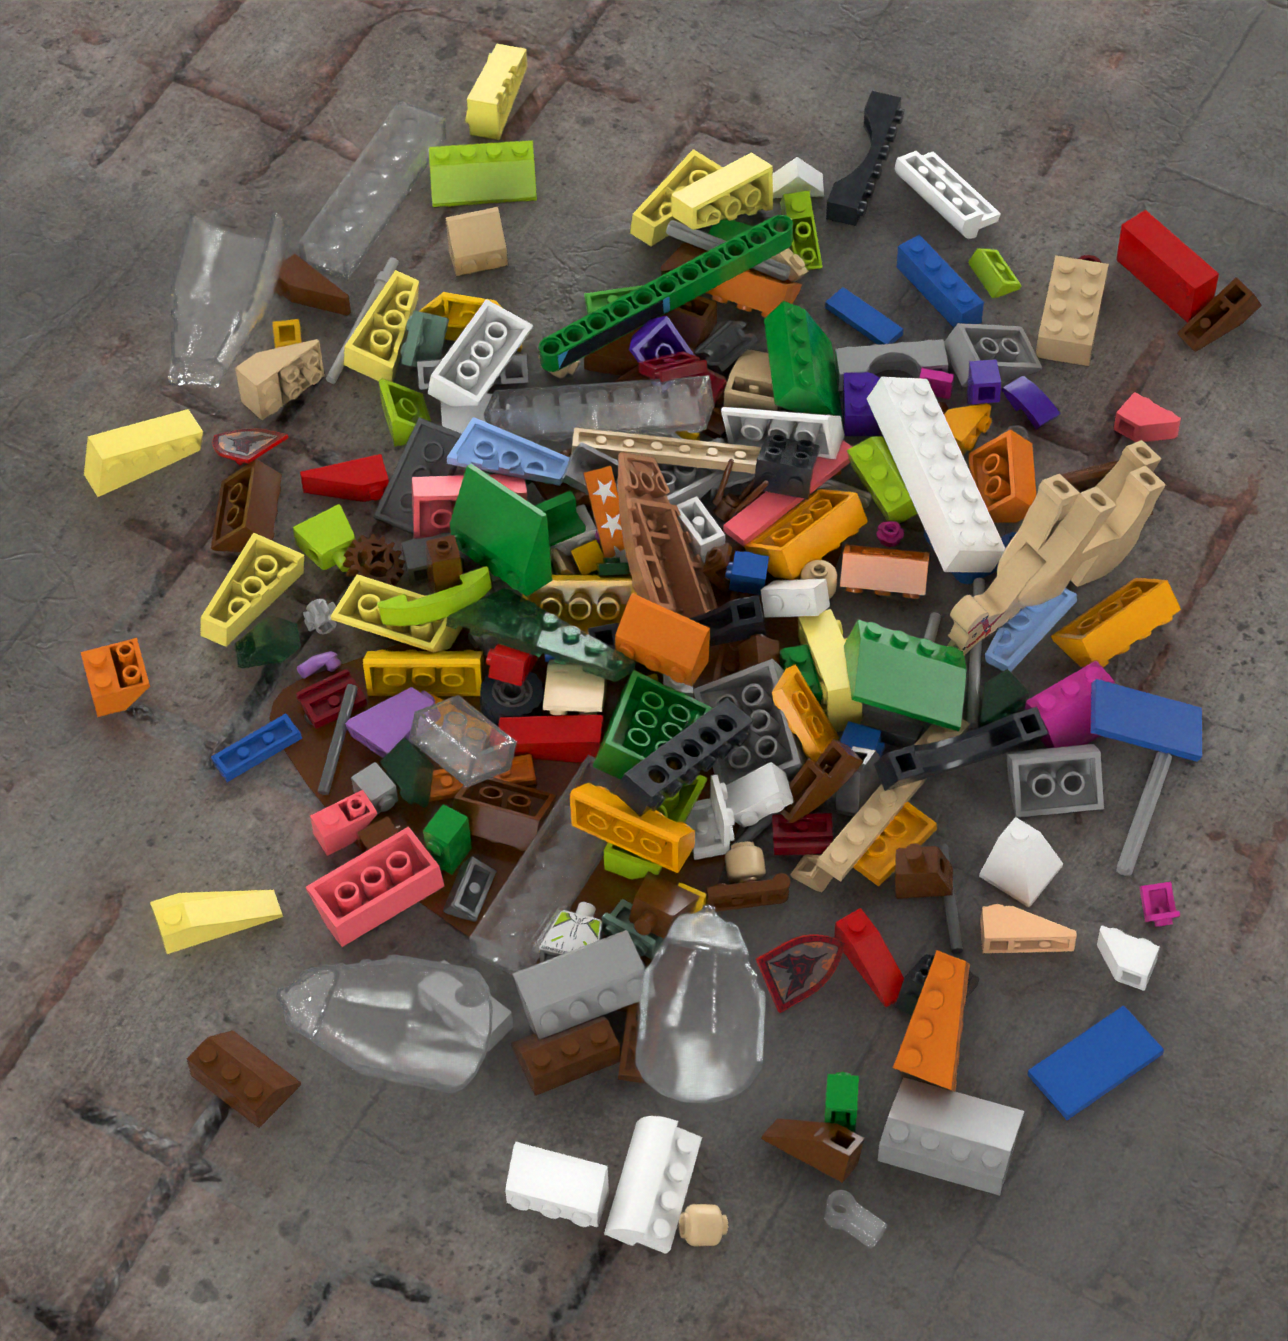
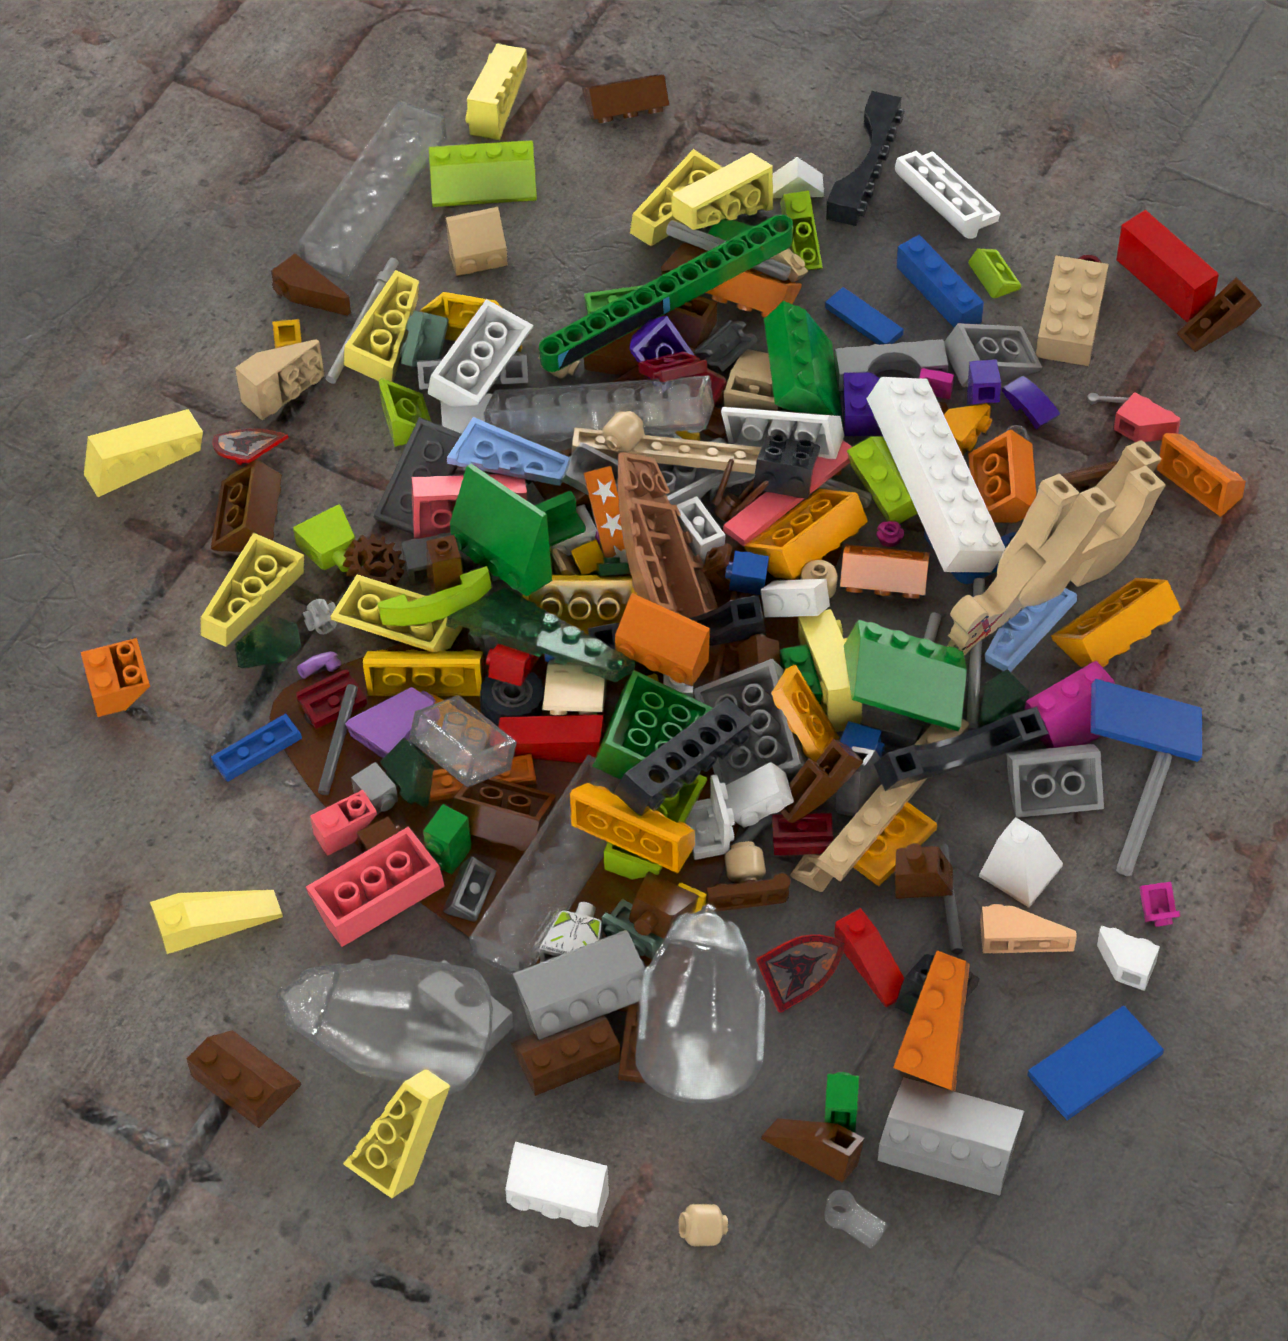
clear windscreen [168,213,291,387] -> none
red slope [300,454,389,502] -> none
white brick [604,1116,702,1254] -> none
none -> light yellow wedge [343,1069,450,1198]
none -> reddish brown slope [582,74,669,123]
none -> tan head [602,411,644,453]
none -> light grey hinge [1087,393,1129,404]
none -> orange slope [1157,433,1246,517]

